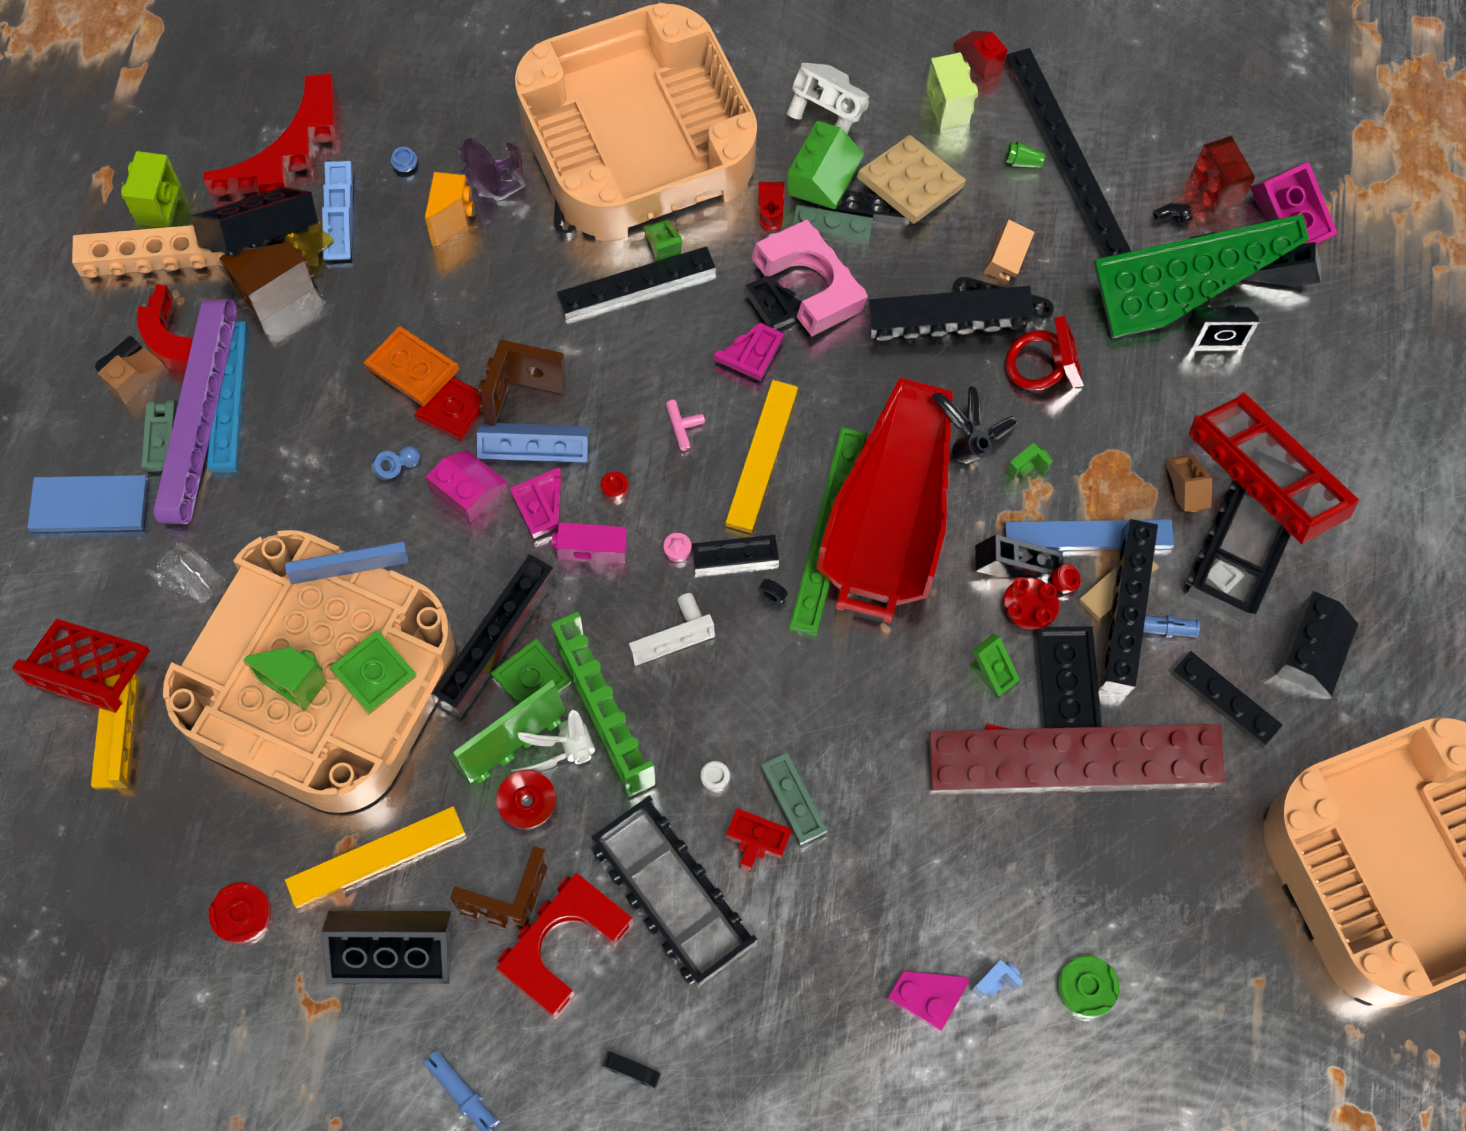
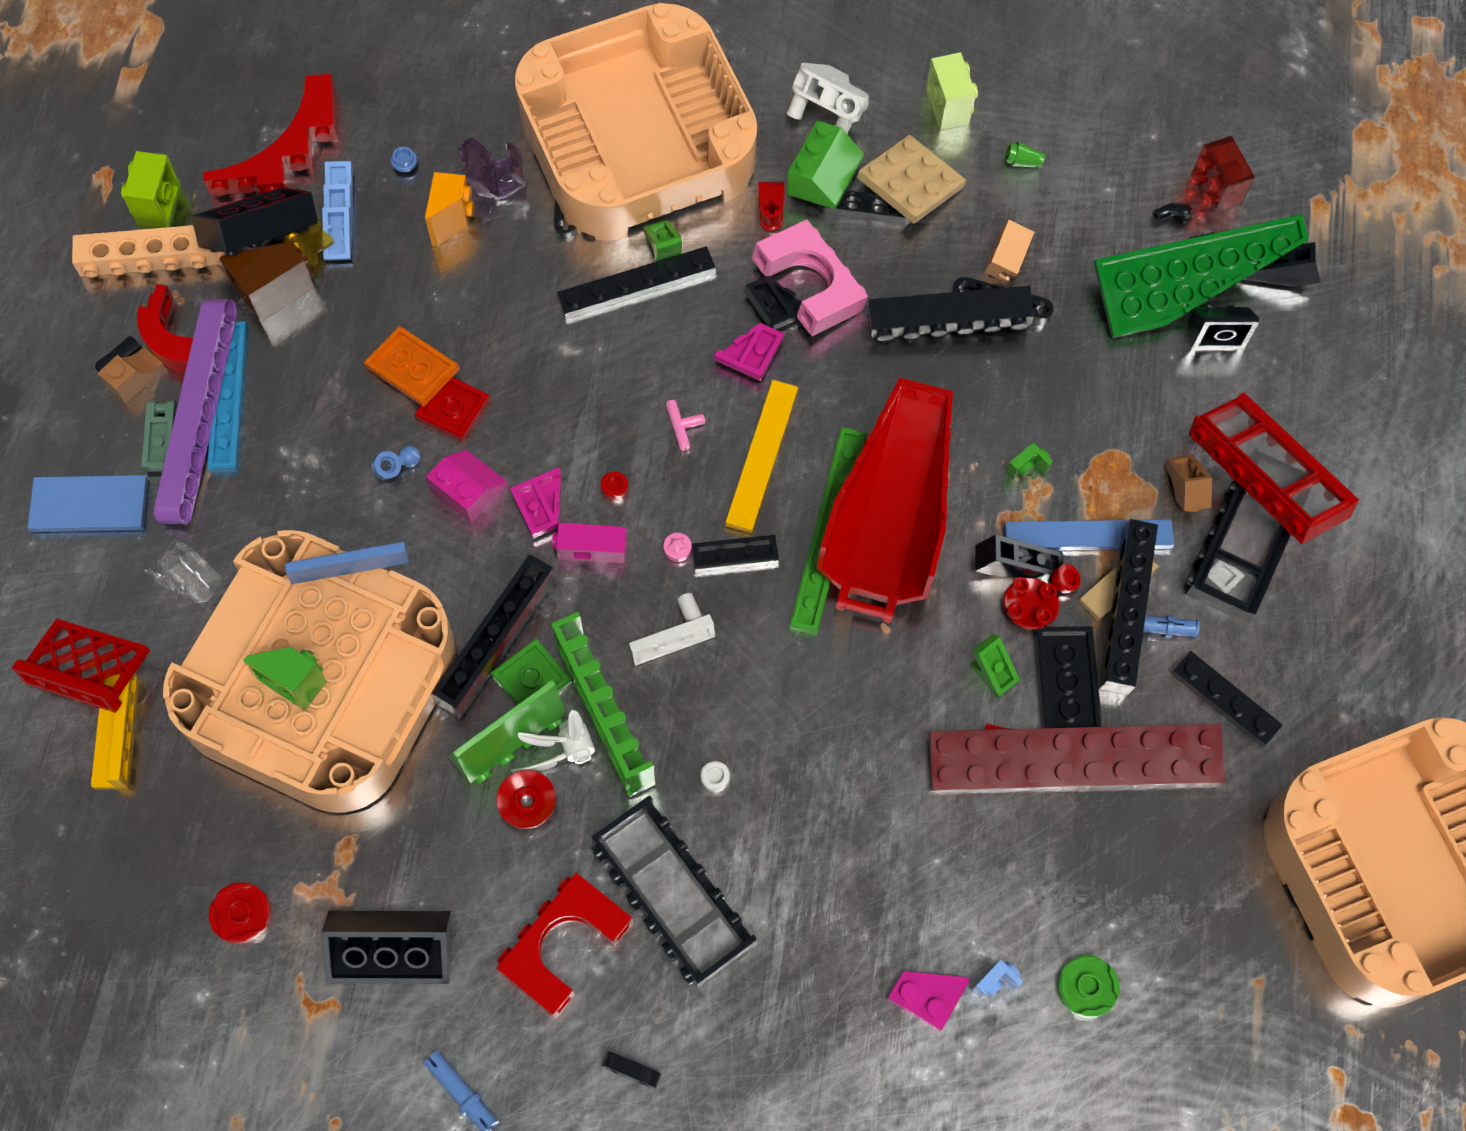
yellow tile [285,806,466,909] -> none
bright green plate [330,630,416,715] -> none
reddish brown bracket [450,846,549,930] -> none
medium blue panel [477,423,590,463] -> none
reddish brown bracket [478,339,566,426] -> none
red hinge [725,808,792,872] -> none
black tile [758,579,788,604] -> none
sand green plate [761,752,827,845] -> none
sand green plate [792,205,873,246] -> none
black plant [933,386,1017,464] -> none
red slope [954,31,1008,79] -> none
black plate [1005,48,1132,258] -> none
red tile [1005,315,1084,390] -> none
dark pink slope [1250,161,1338,244] -> none
black slope [1276,591,1359,698] -> none

